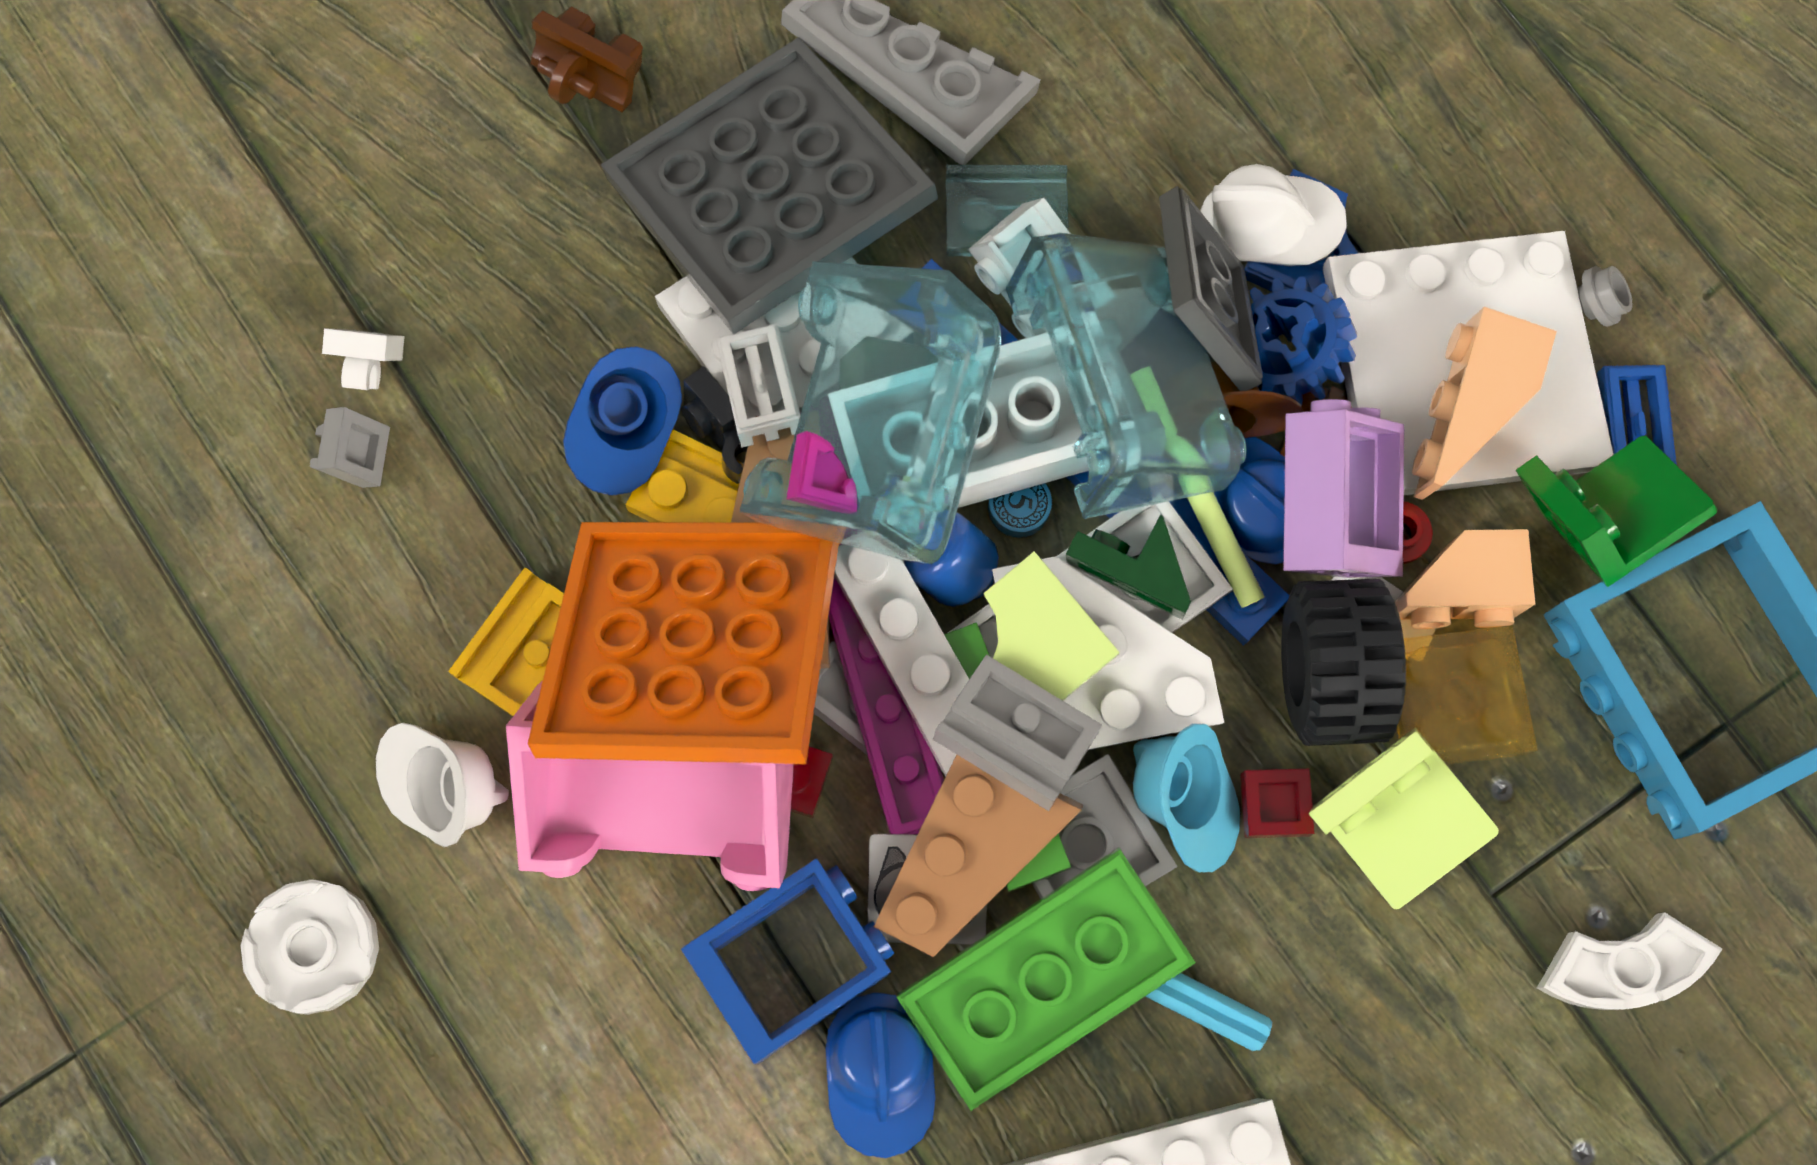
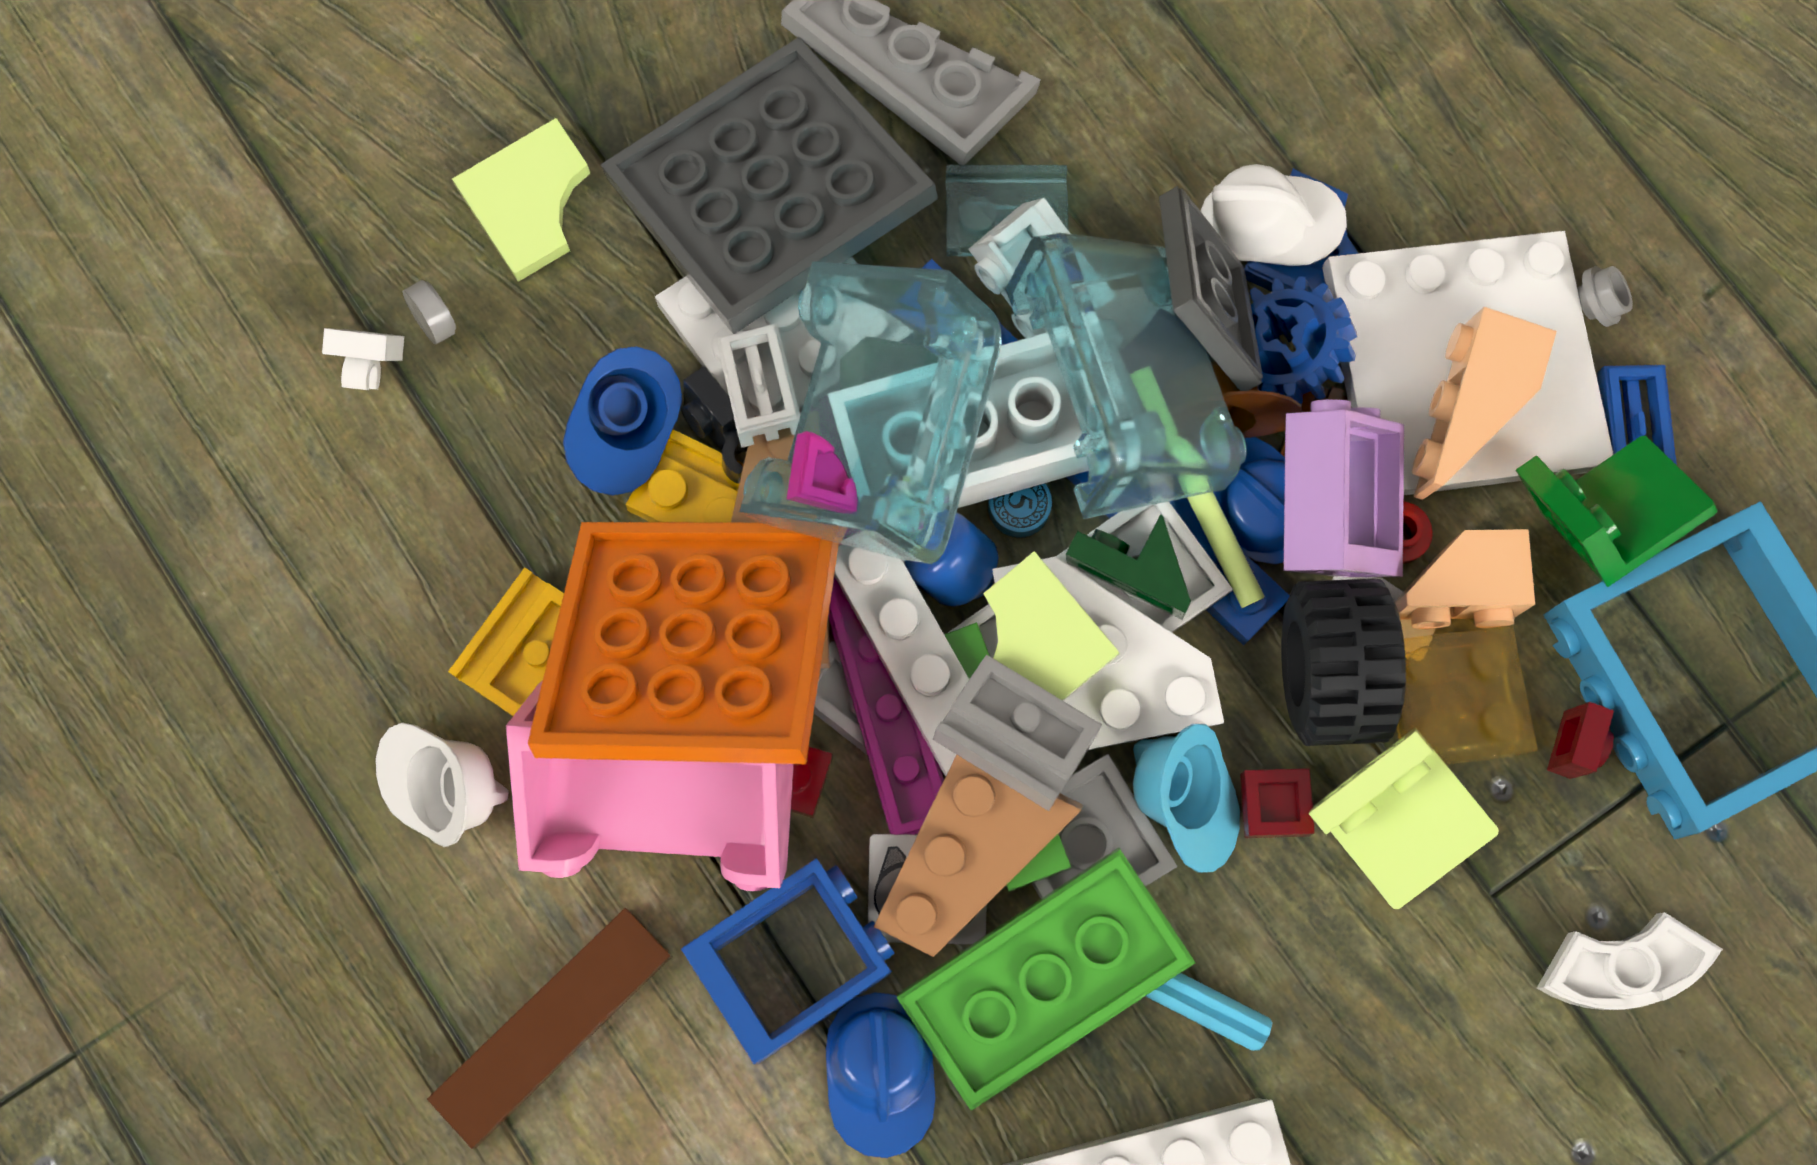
white tile [241,879,379,1014] -> none
light grey tile [310,407,390,488] -> none
reddish brown hips [531,6,643,113] -> none
none -> light grey tile [402,280,456,345]
none -> reddish brown tile [427,908,673,1149]
none -> yellowish green tile [452,118,591,282]
none -> dark red plate [1547,702,1614,779]

